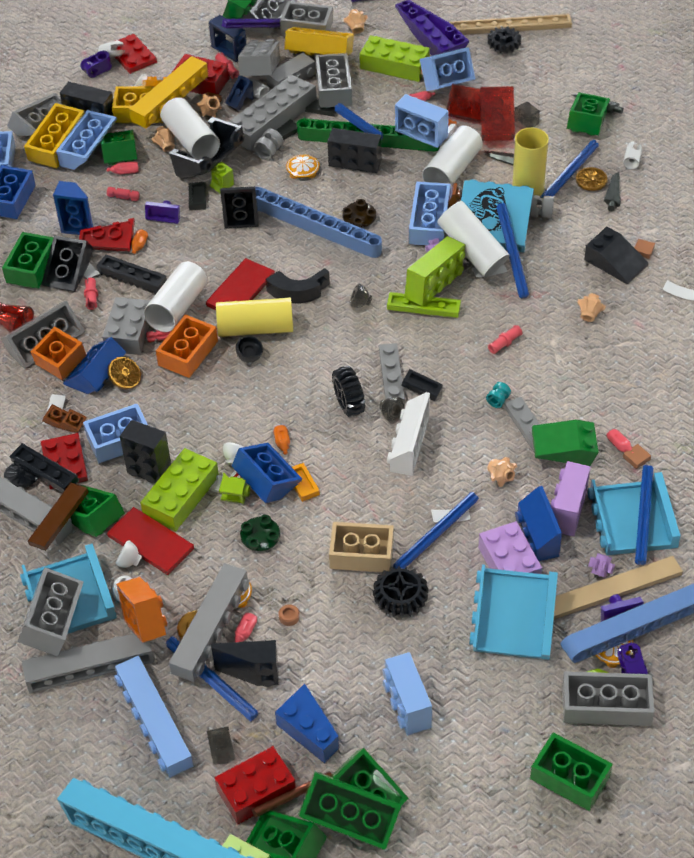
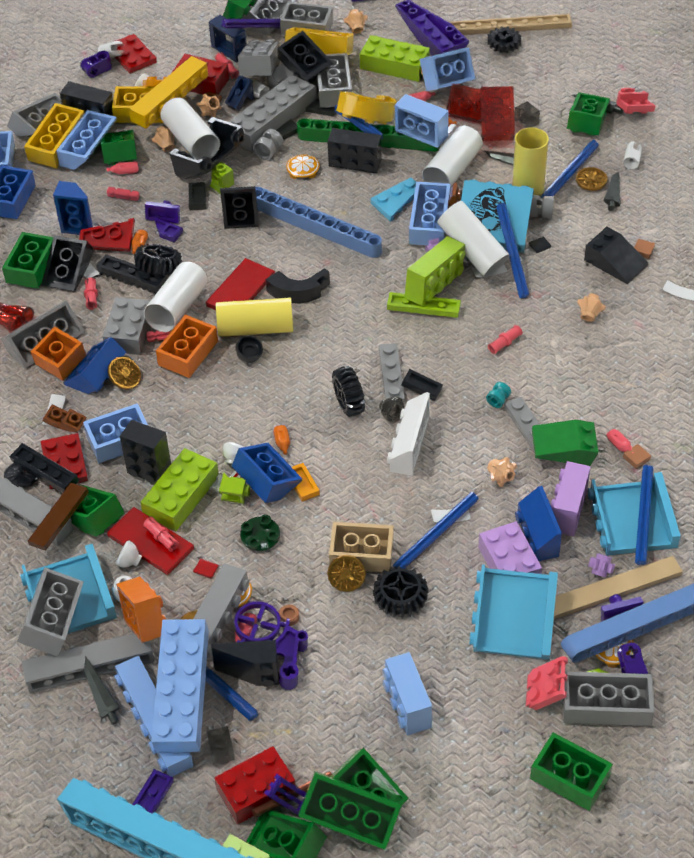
blue wedge [275,683,339,764] -> none
dark brown dish [342,199,377,228] -> none
clear smoke brick [349,283,372,308] -> none
none -> pearl dark grey bar [84,655,120,725]
none -> dark purple tile [132,769,174,814]
none -> black gear [134,243,182,276]
none -> coral pin [143,517,179,552]
none -> light blue brick [151,619,209,752]
none -> dark purple tile [155,218,183,243]
none -> red piece [193,559,219,579]
none -> dark purple piece [234,601,308,690]
none -> dark purple tile [264,774,306,815]
none -> black slope [278,30,333,82]
none -> pearl gold wheel [327,555,366,592]
none -> yellow brick [336,91,397,125]
none -> medium azure wing [370,177,416,222]
none -> coral plate [526,656,568,710]
none -> black piece [529,236,551,253]
none -> coral slope [616,88,656,114]

